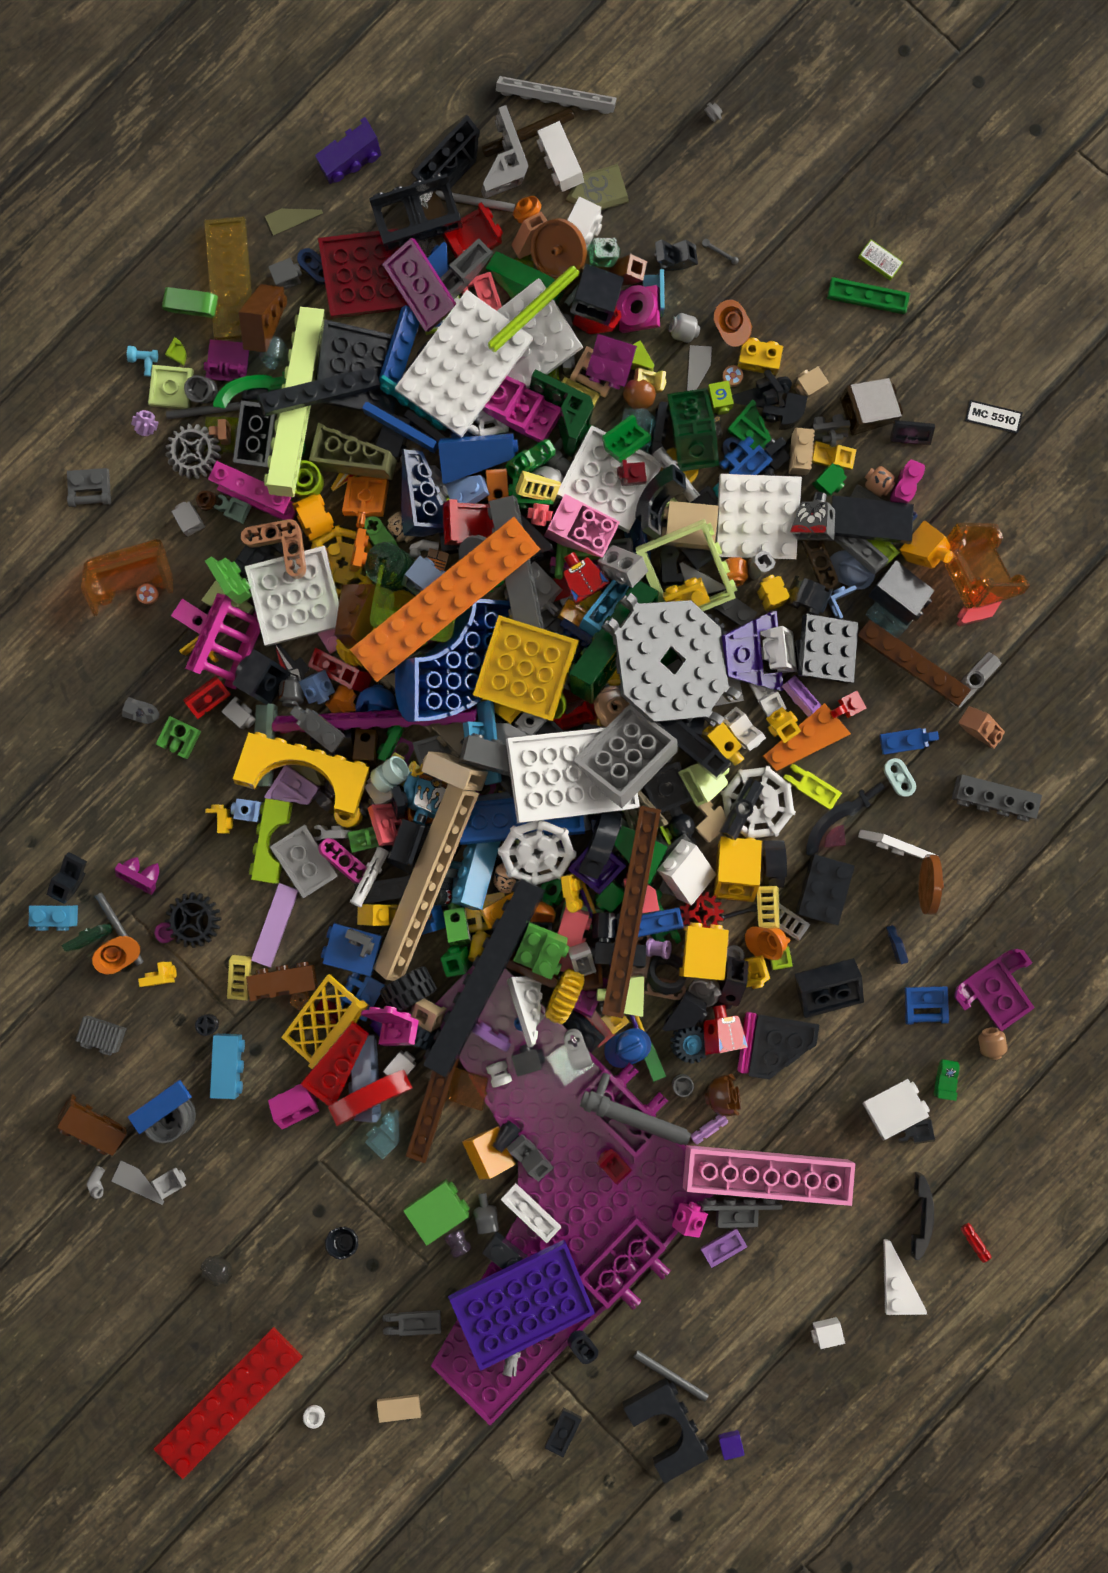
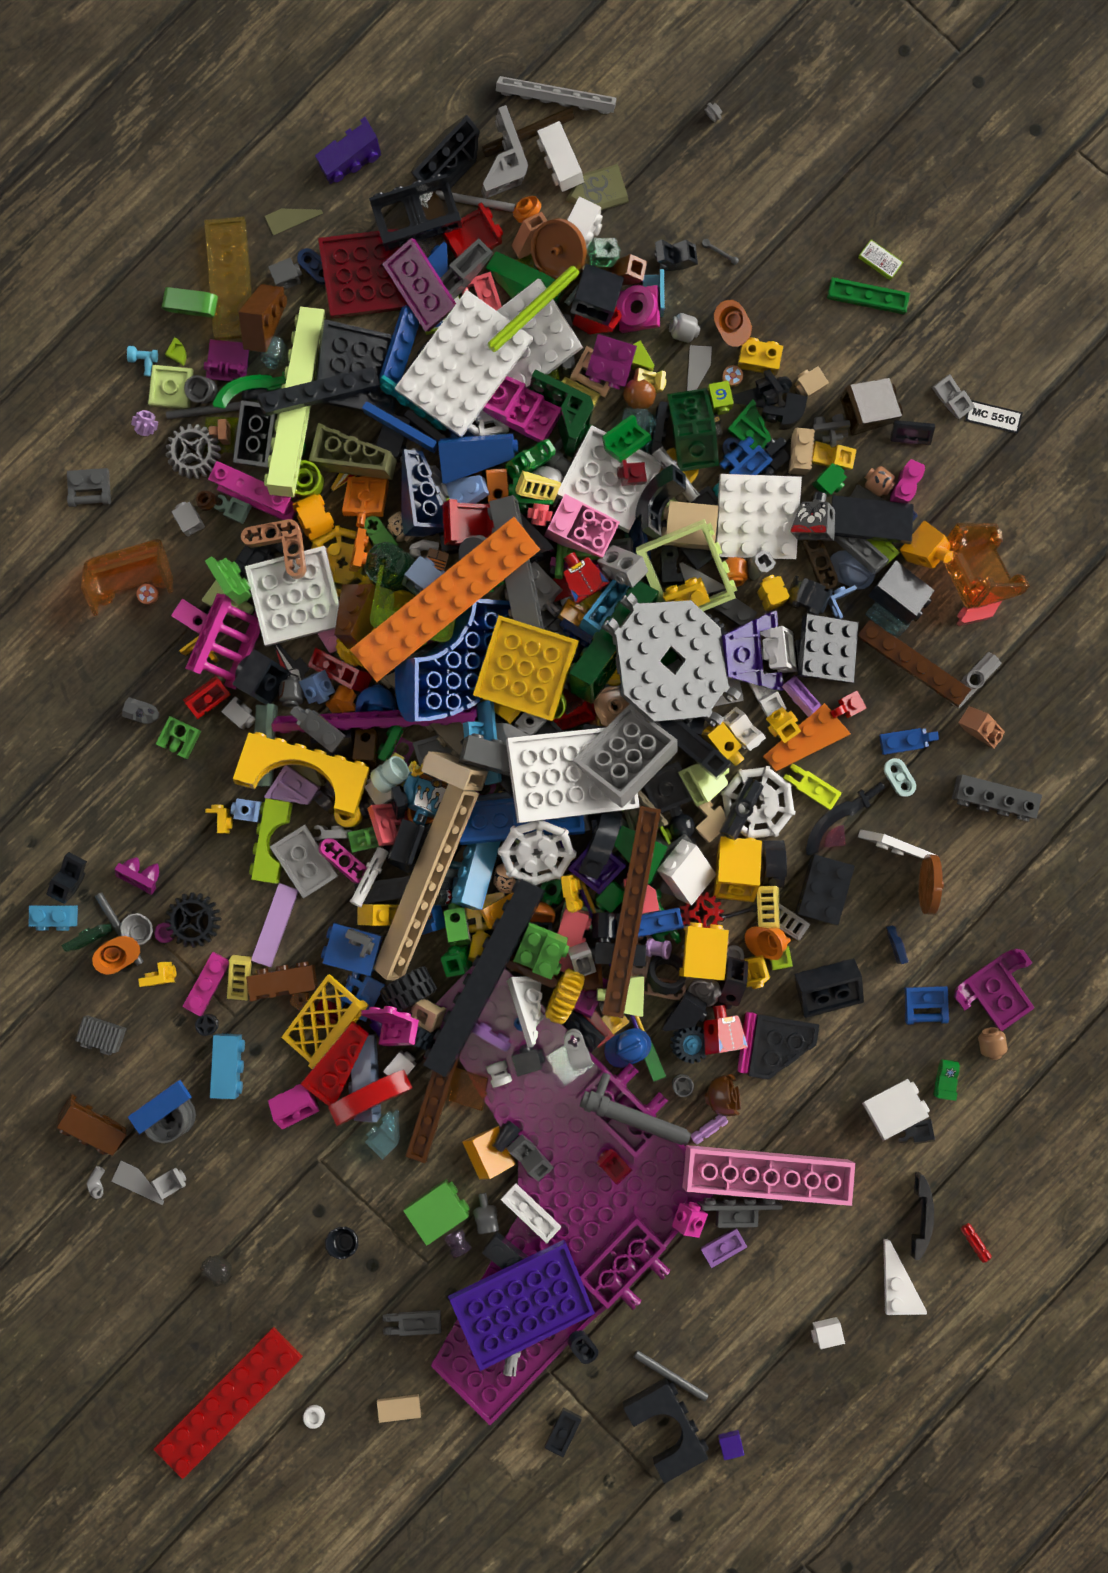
none -> light grey hair [120,913,153,946]
none -> dark pink plate [182,952,229,1016]
none -> light grey slope [931,375,975,419]

